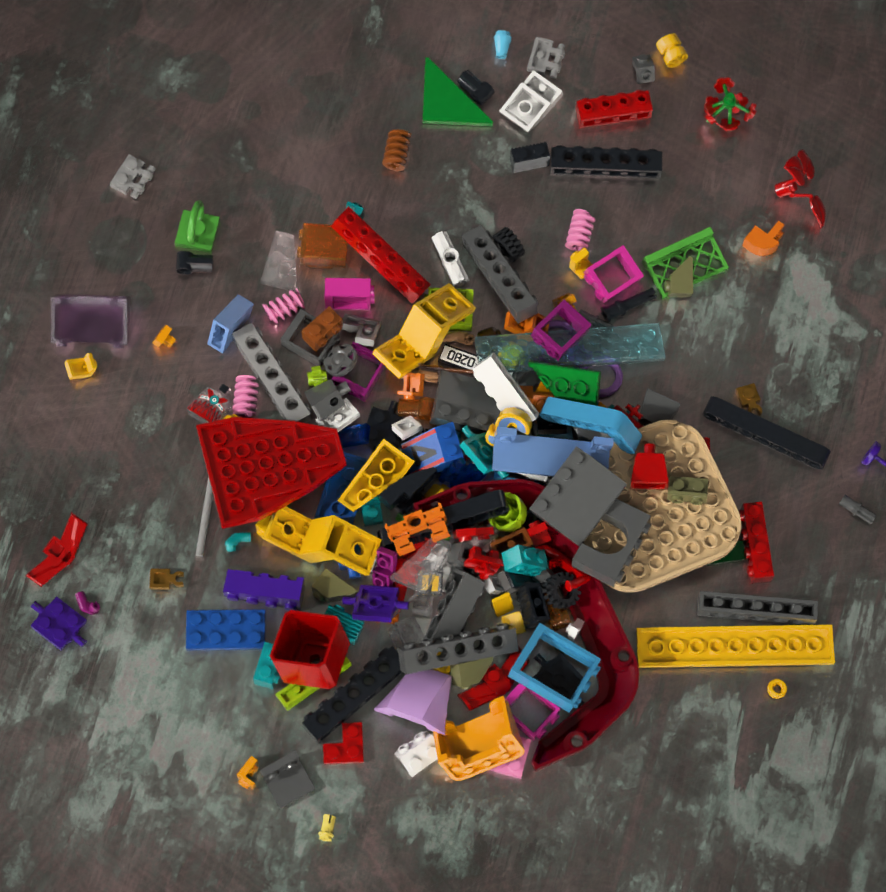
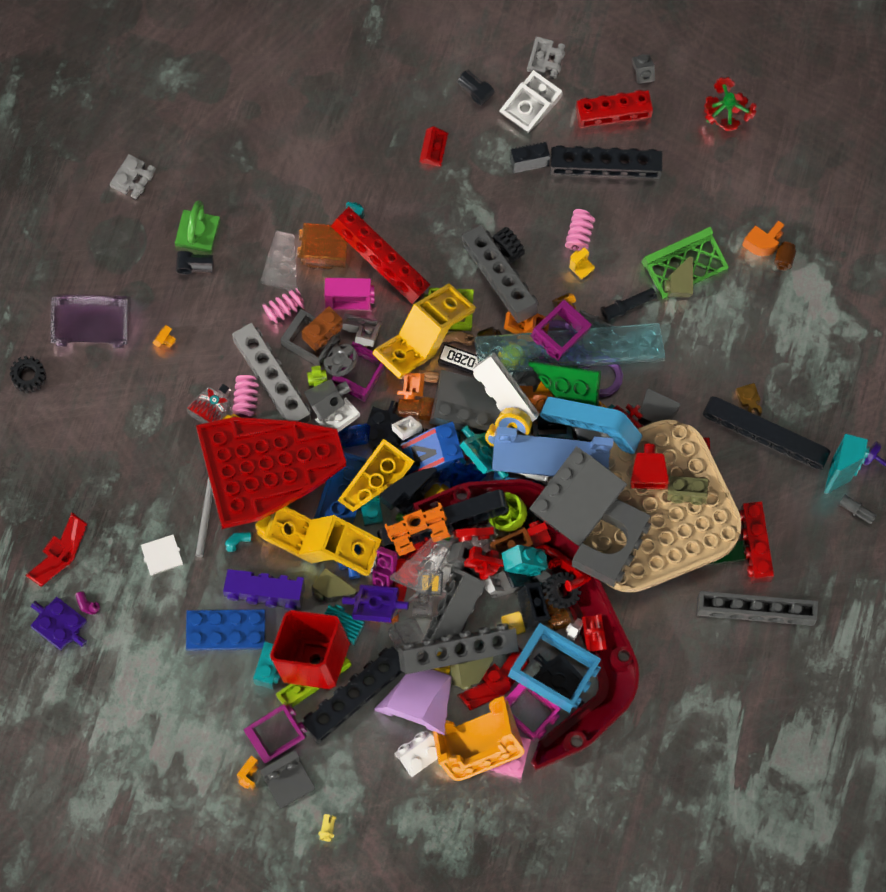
yellow bracket [65,353,97,380] -> none
pearl gold plate [150,569,184,590] -> none
medium blue slope [207,294,254,354] -> none
red plate [323,722,364,765] -> none
dark orange piece [382,129,411,171] -> none
reddish brown piece [420,365,474,374] -> none
green tile [422,57,493,127] -> none
white piece [432,231,469,287] -> none
yellow slope [491,592,514,617] -> none
medium azure cone [494,30,512,59] -> none
dark pink window [583,245,644,303] -> none
yellow plate [636,625,835,668] -> none
yellow wheel [656,33,688,68] -> none
yellow plate [767,679,787,699] -> none
red plant [775,149,826,228] -> none
none -> black tyre [10,356,46,393]
none -> white piece [141,535,183,575]
none -> magenta window [243,702,307,764]
none -> red slope [419,126,448,166]
none -> red hips [582,614,607,652]
none -> reddish brown brick [774,242,796,271]
none -> teal slope [824,434,870,494]

